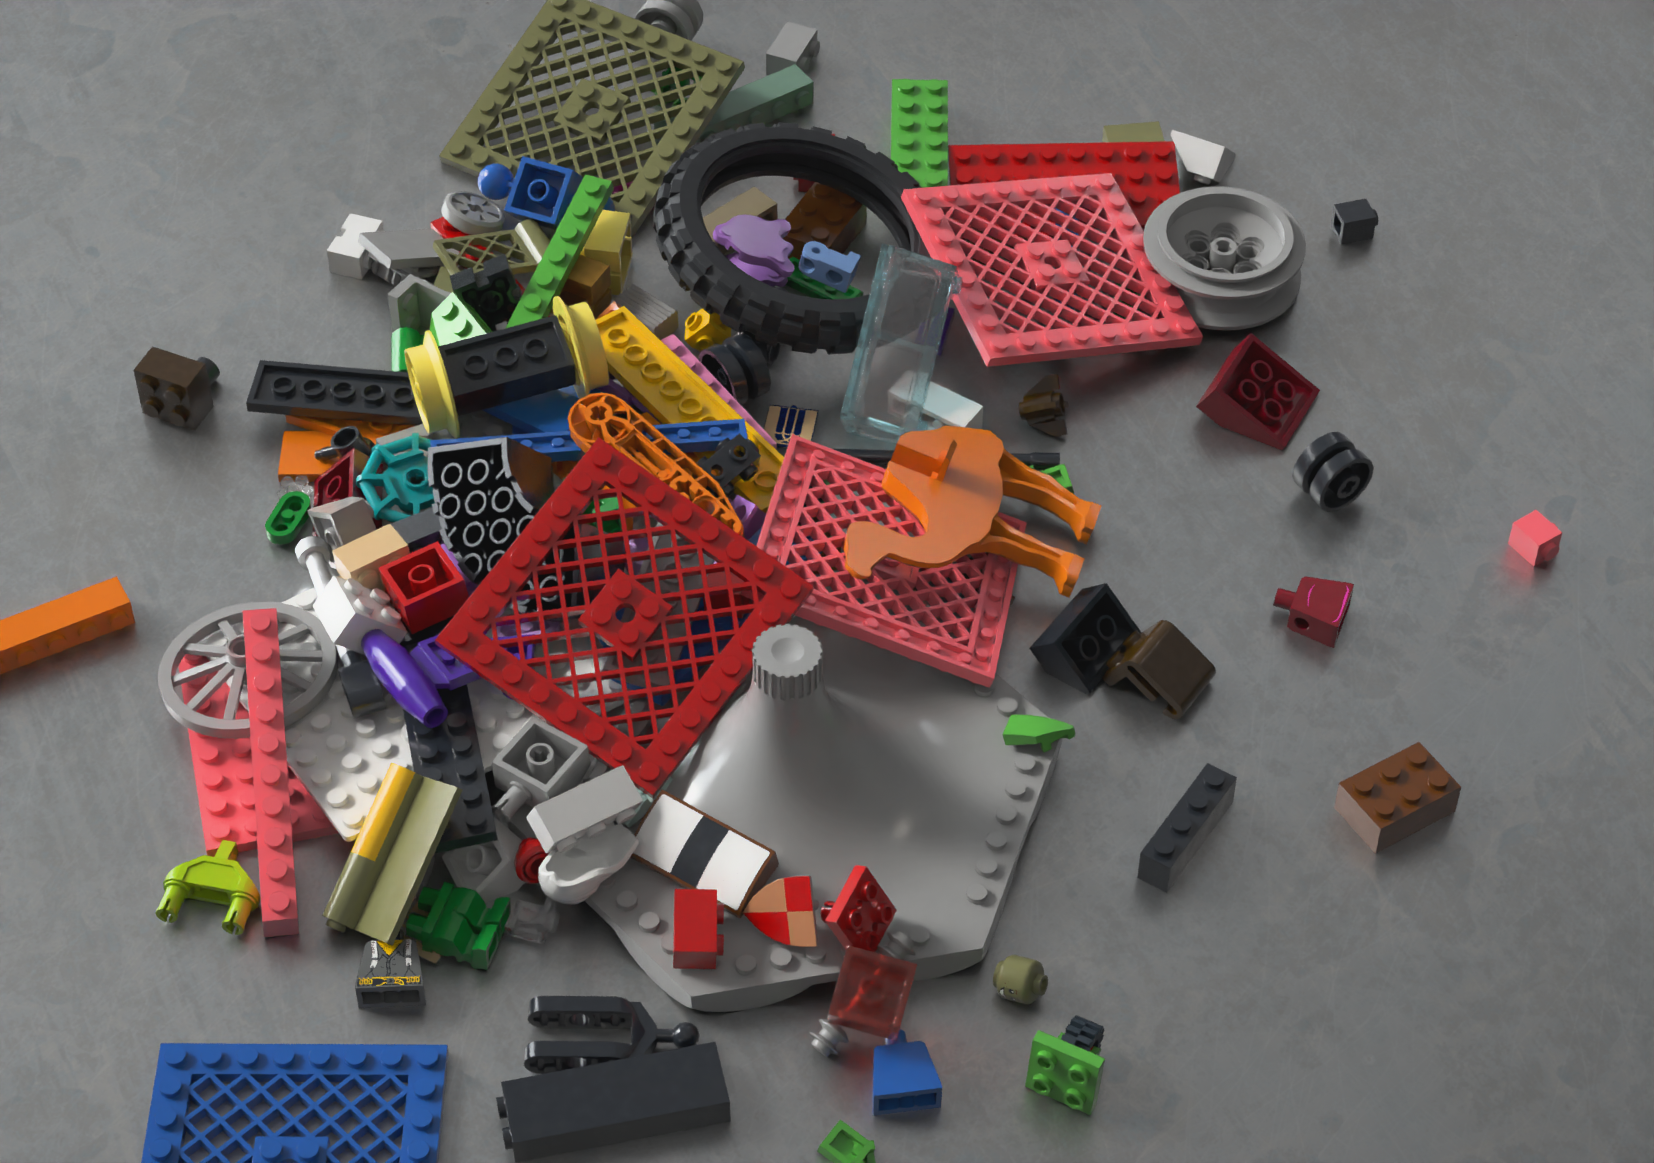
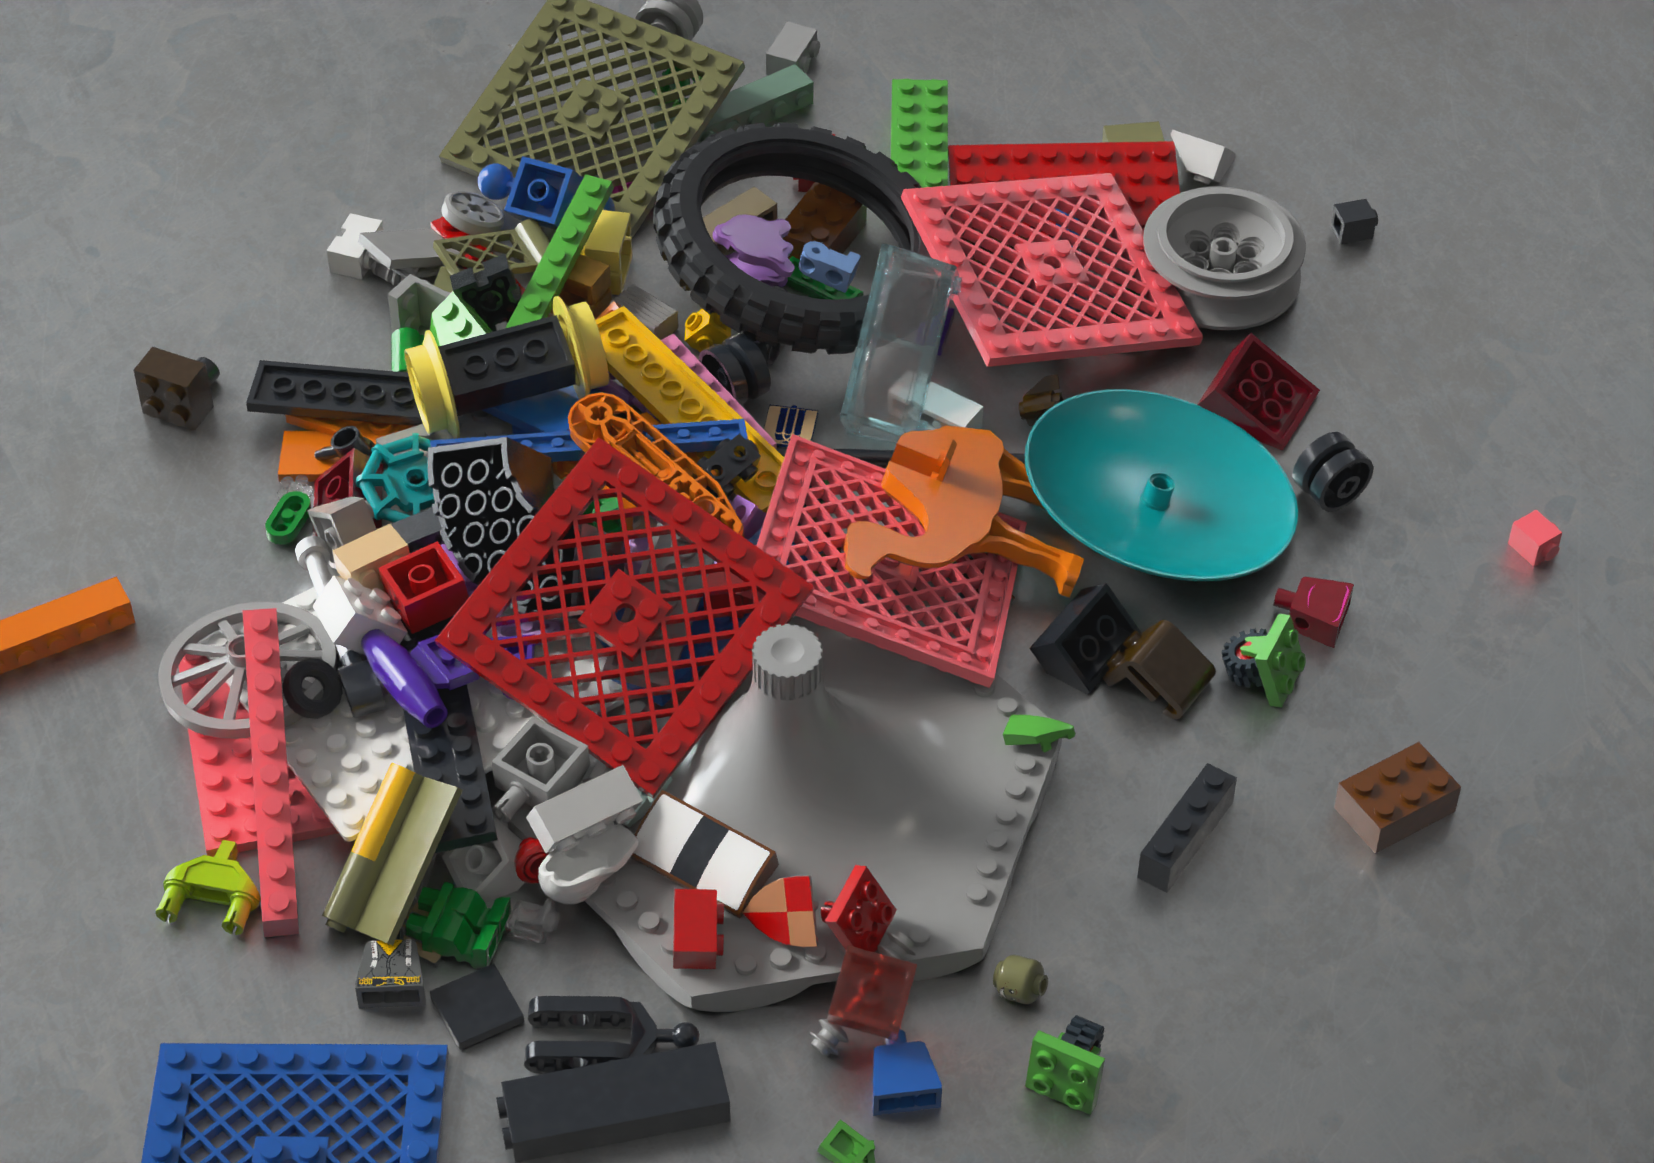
none -> black tyre [282,658,343,719]
none -> black tile [430,964,525,1050]
none -> teal dish [1025,389,1298,581]
none -> bright green plate [1221,614,1306,707]

